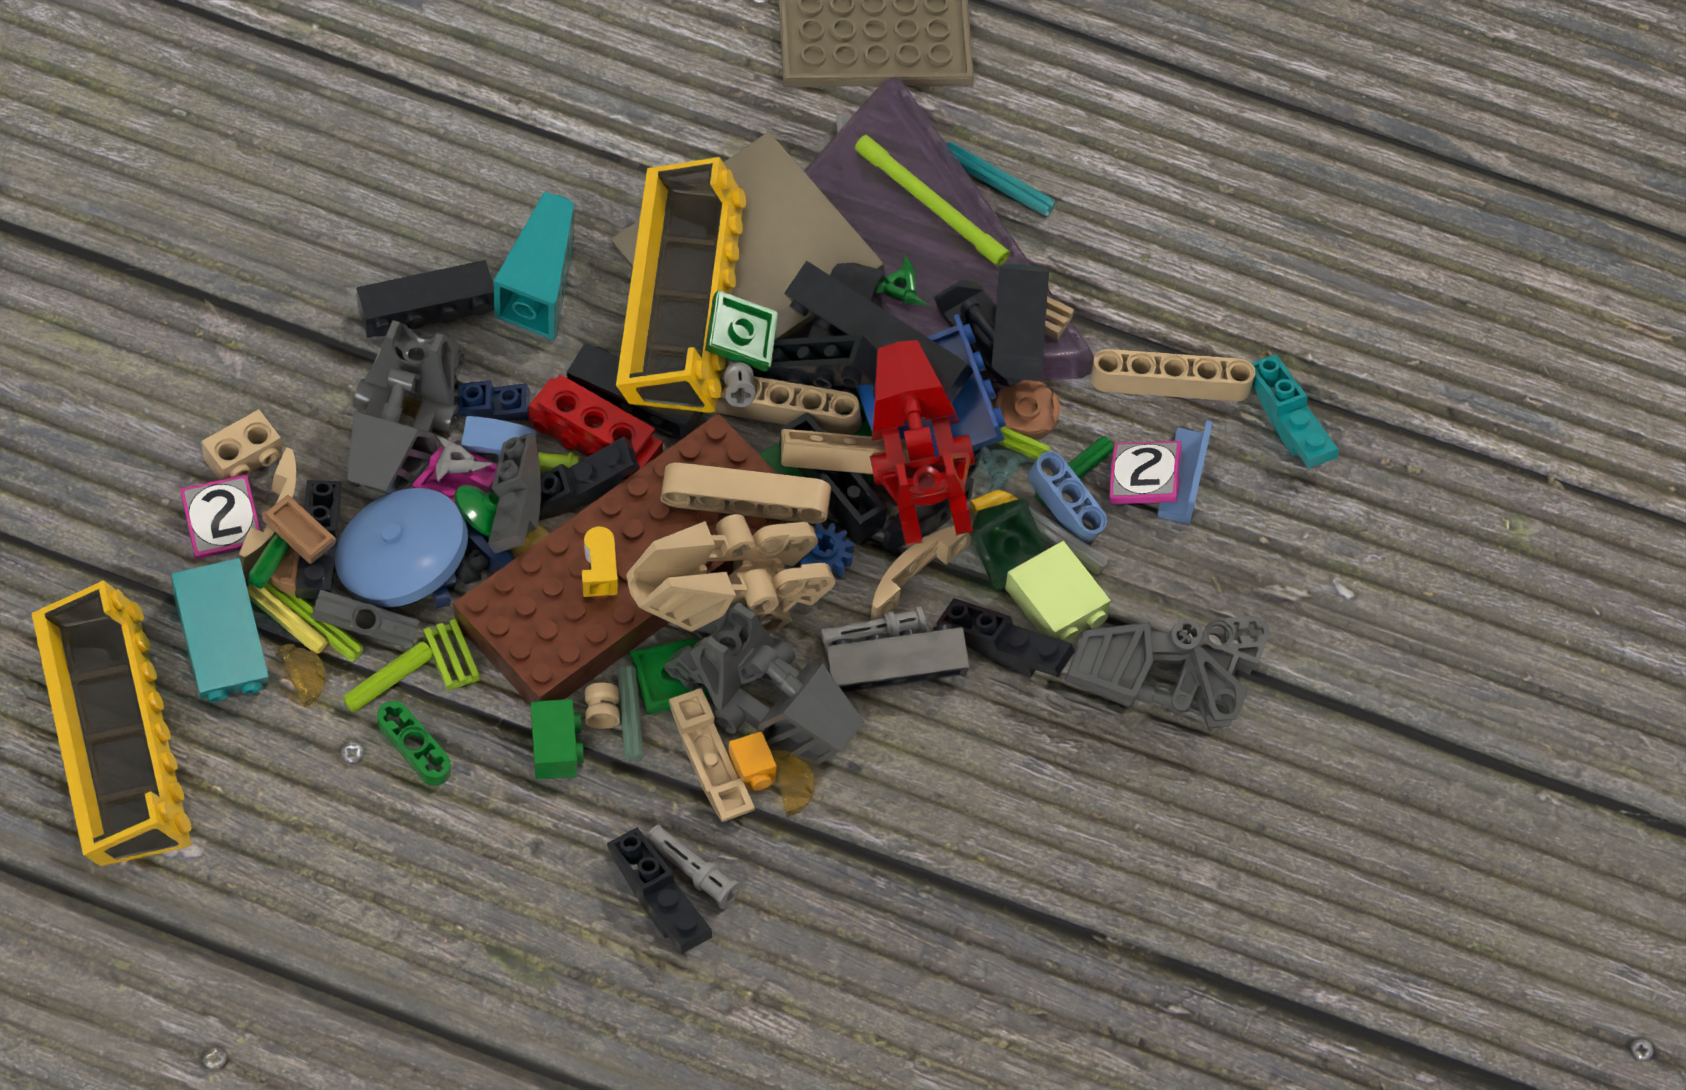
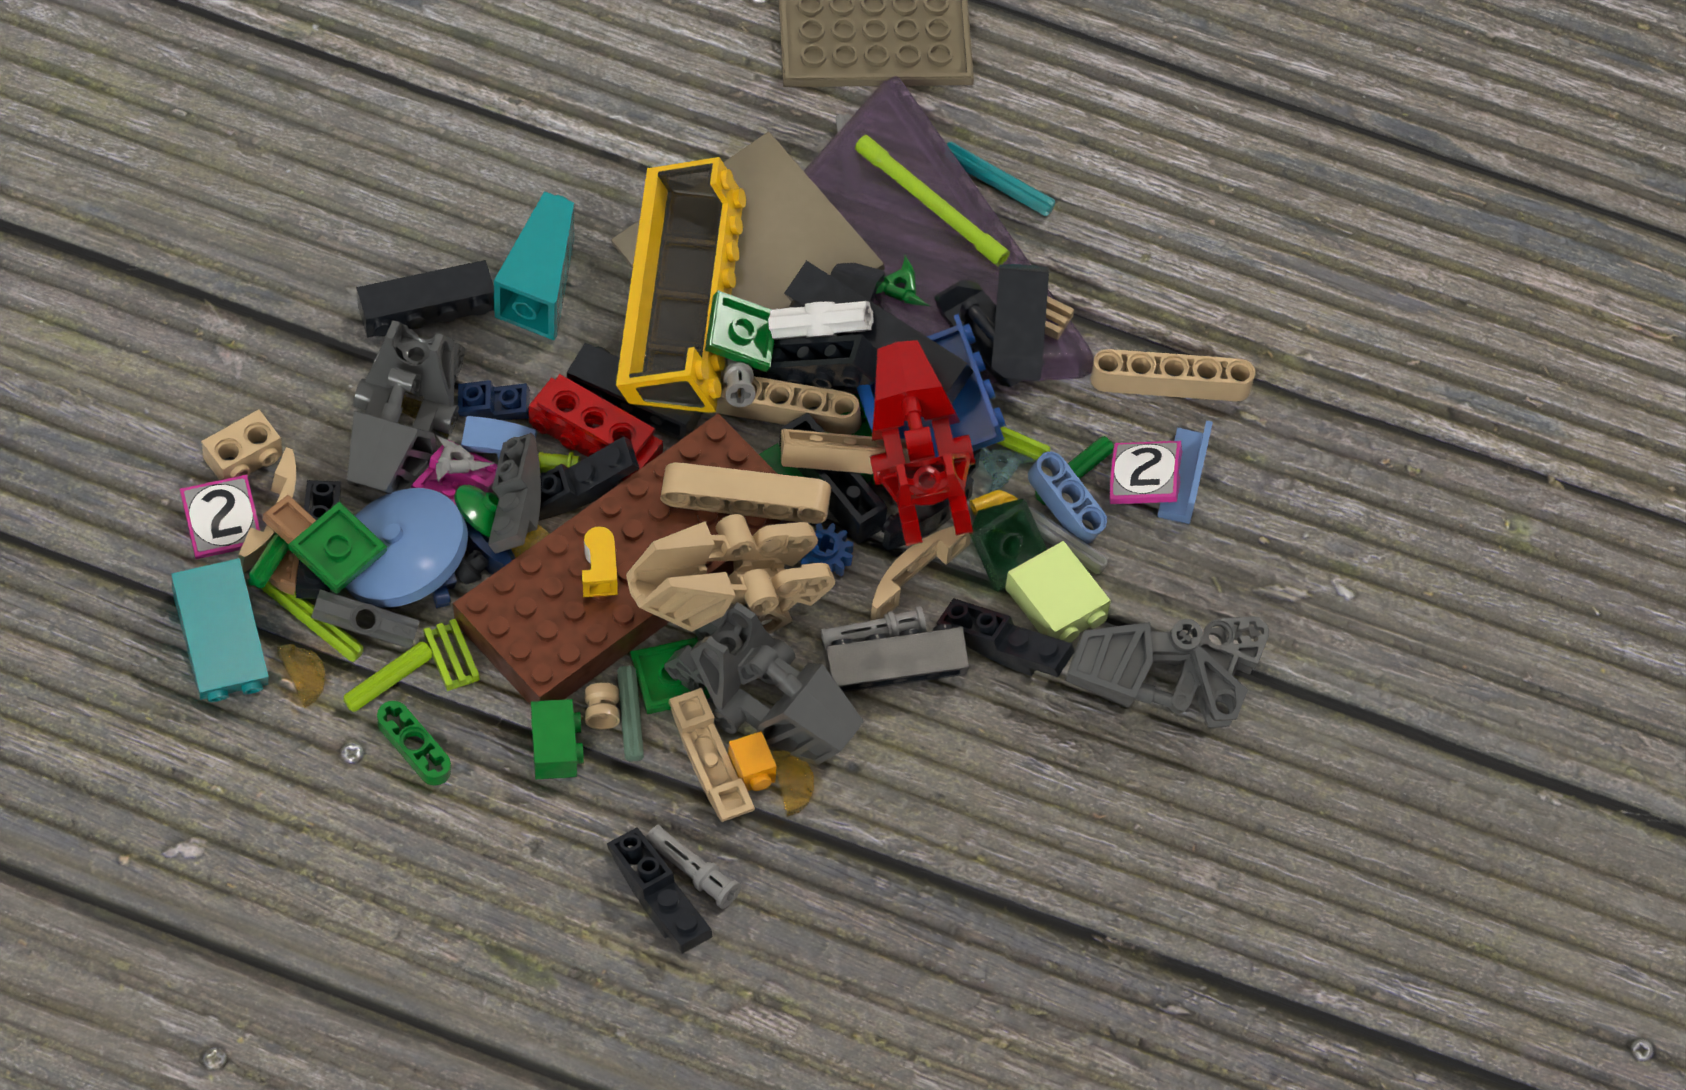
window [31,580,192,866] -> none
light yellow axle [247,584,328,654] -> none
nougat tile [994,380,1061,440] -> none
teal slope [1251,354,1338,469] -> none
none -> green tile [289,501,387,594]
none -> white piece [768,301,873,339]

